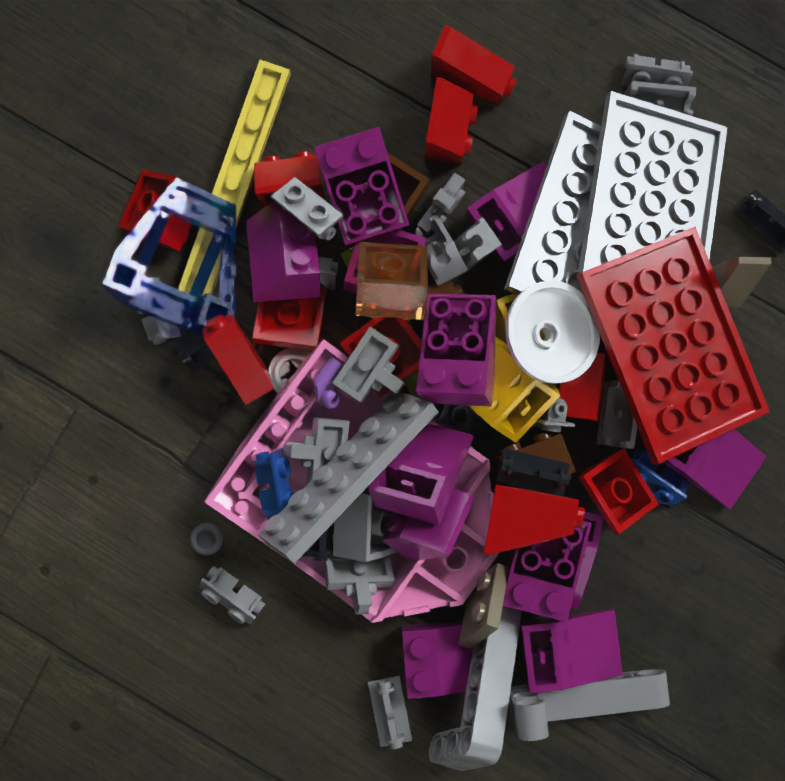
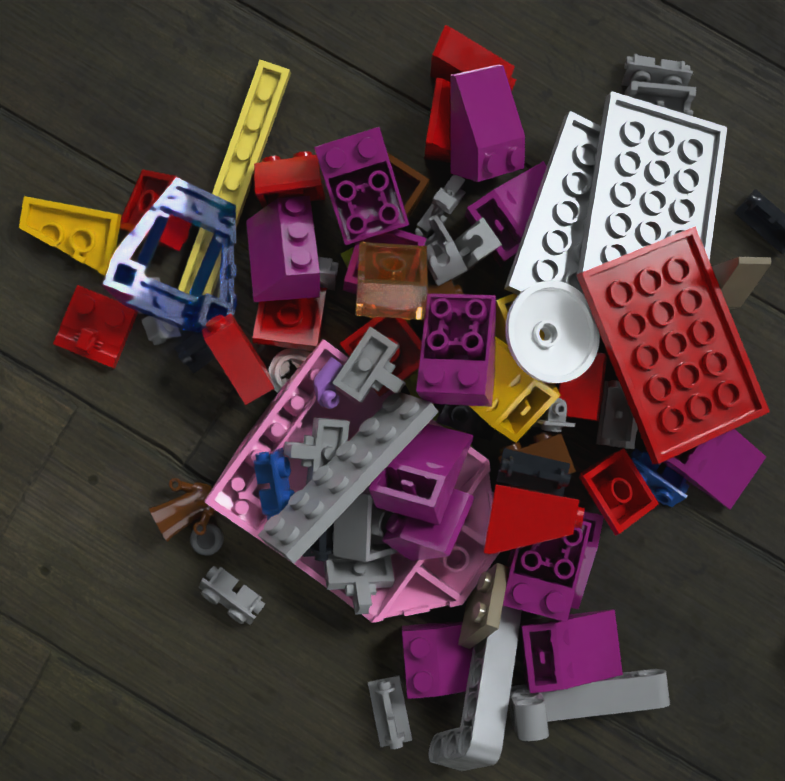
light grey hinge [271,177,343,240] -> none
none -> yellow wing [19,196,121,278]
none -> red hinge [53,285,138,368]
none -> reddish brown piece [149,478,216,542]
none -> magenta slope [451,64,525,182]

